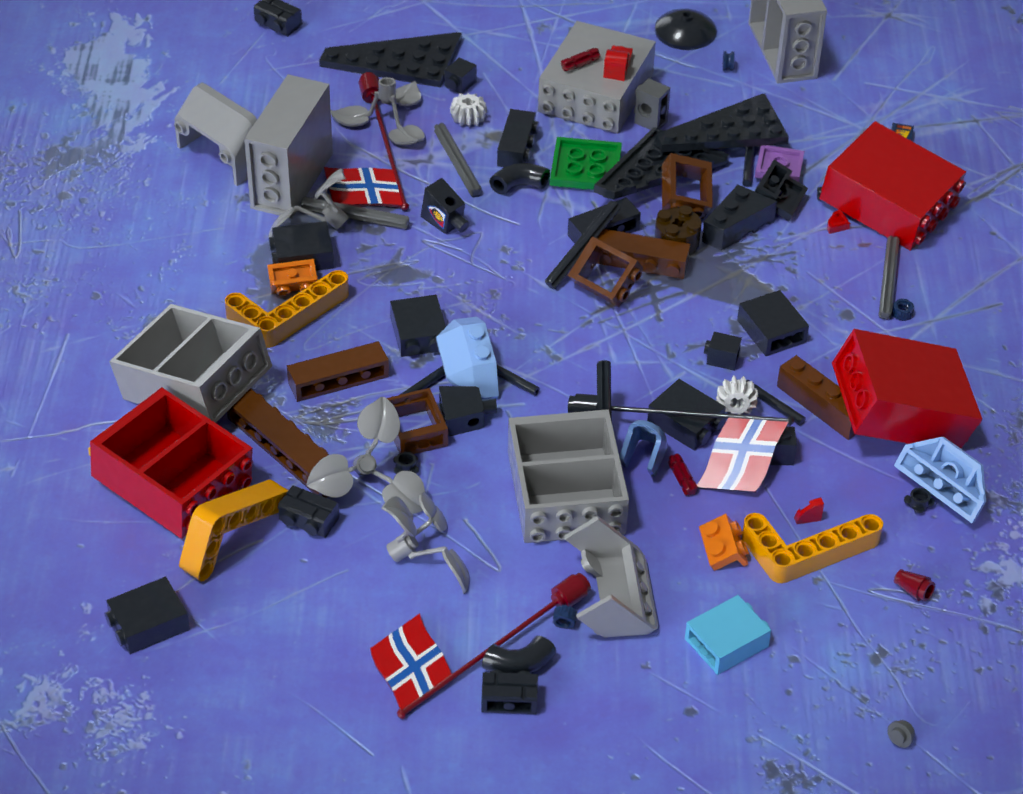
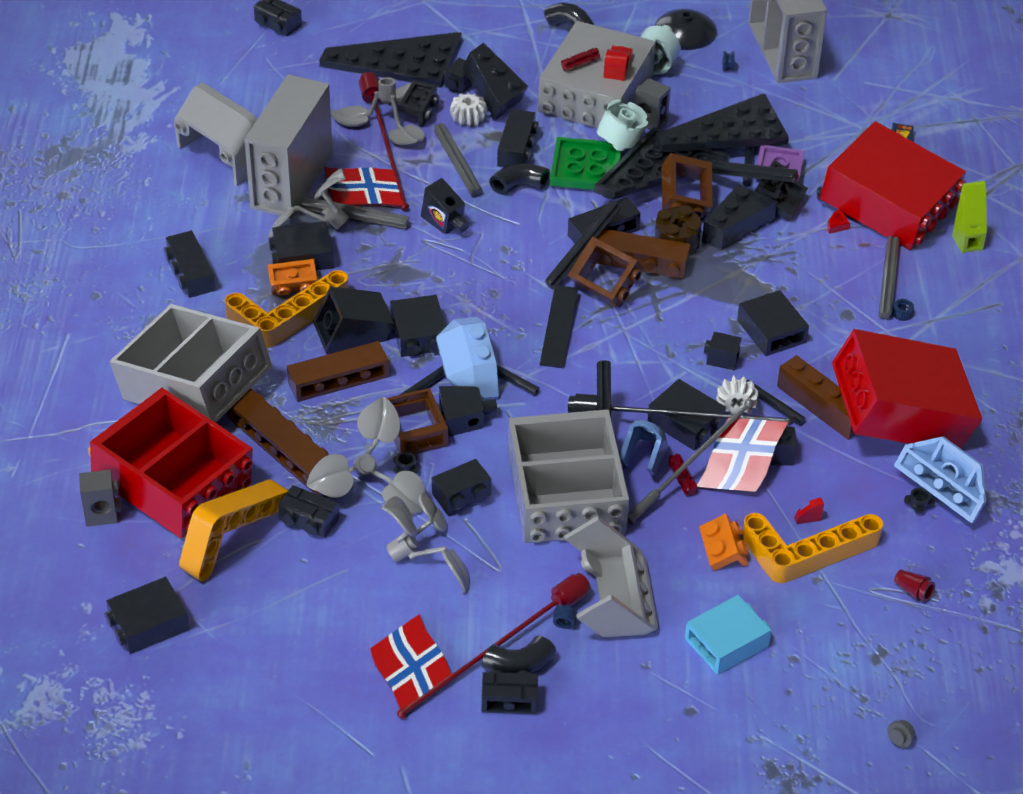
none -> dark grey brick [79,470,122,527]
none -> black brick [163,230,216,298]
none -> black slope [313,286,394,354]
none -> black bracket [398,79,440,127]
none -> black brick [432,459,491,514]
none -> black wedge [462,42,528,121]
none -> black piece [540,285,578,368]
none -> black cylinder [544,2,594,27]
none -> light aqua brick [597,100,648,151]
none -> dark grey piece [627,399,754,525]
none -> light aqua brick [640,25,681,75]
none -> black axle [706,160,799,183]
none -> lime slope [952,181,987,253]

